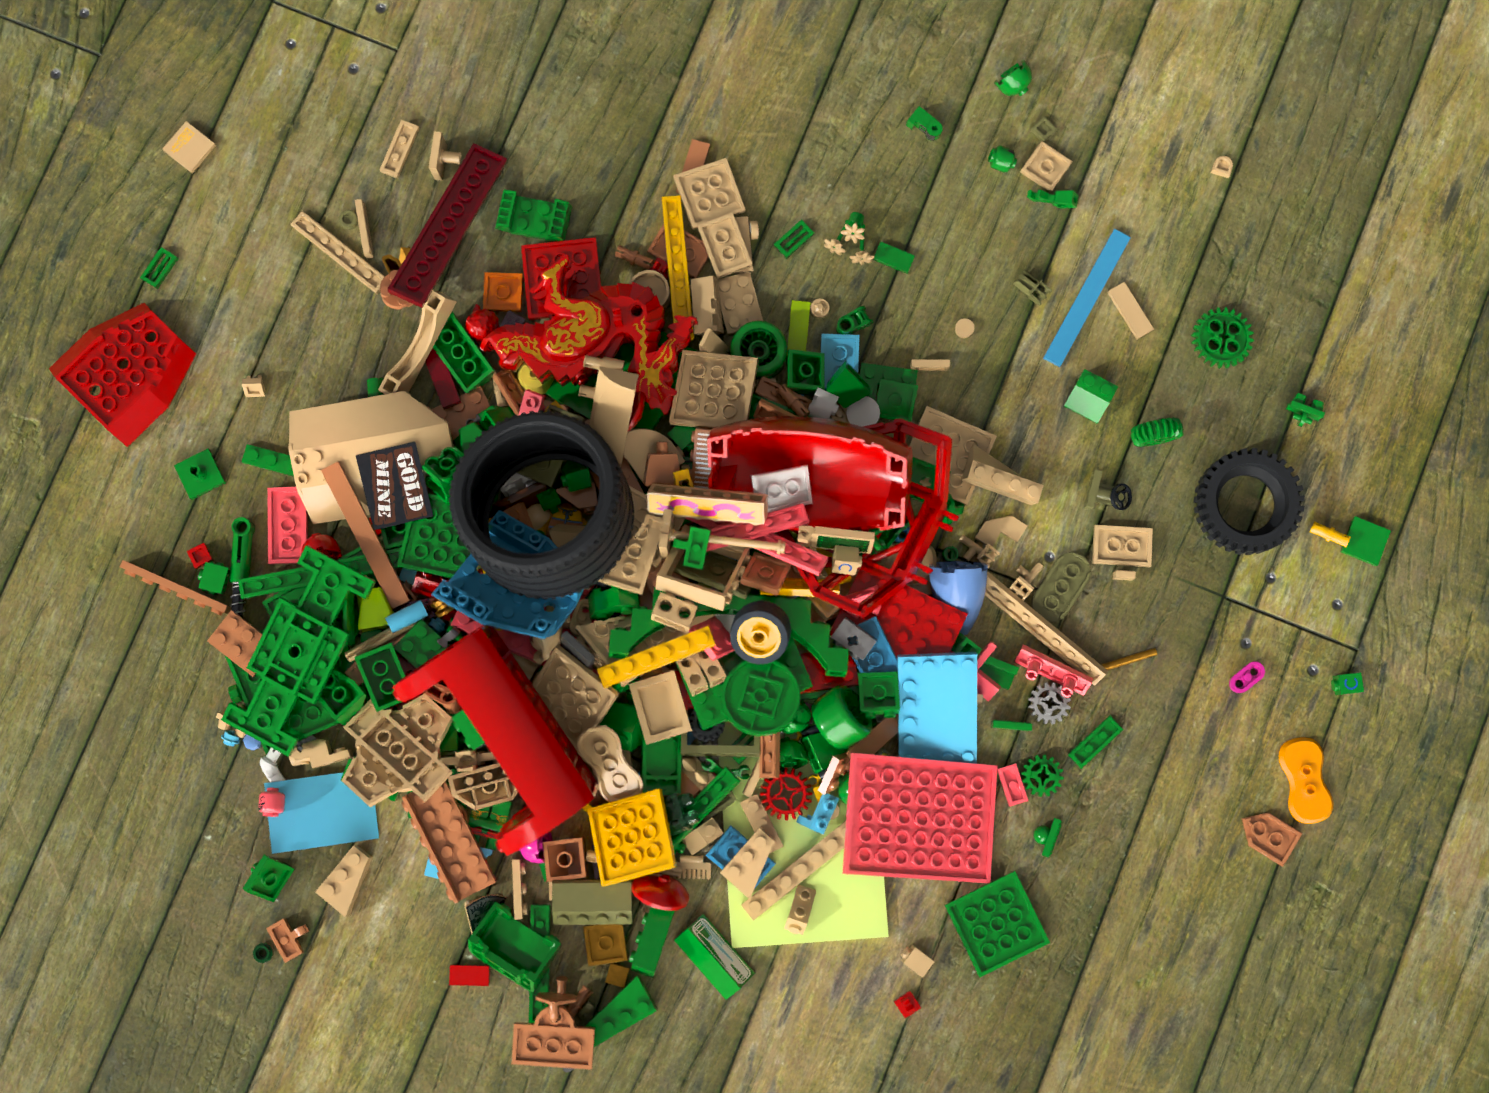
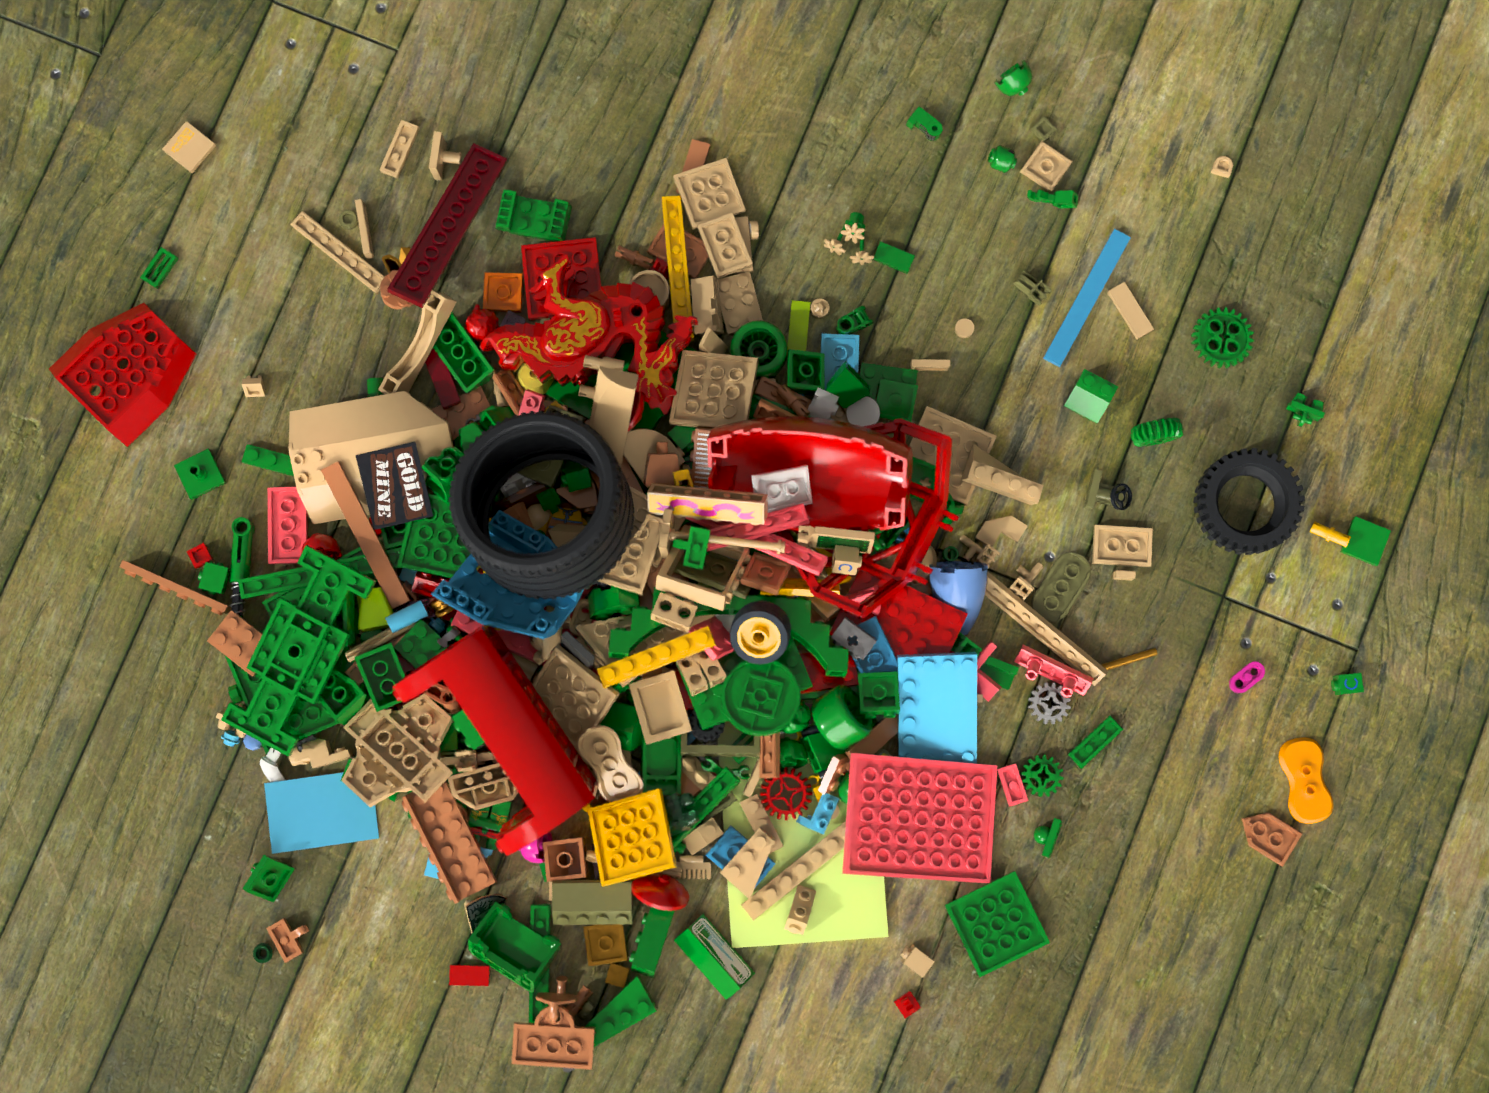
coral head [258,788,285,817] -> none
tan wedge [316,845,373,917] -> none
tan plate [512,859,528,920] -> none
green tile [774,219,814,259] -> none
green tile [991,720,1032,731] -> none

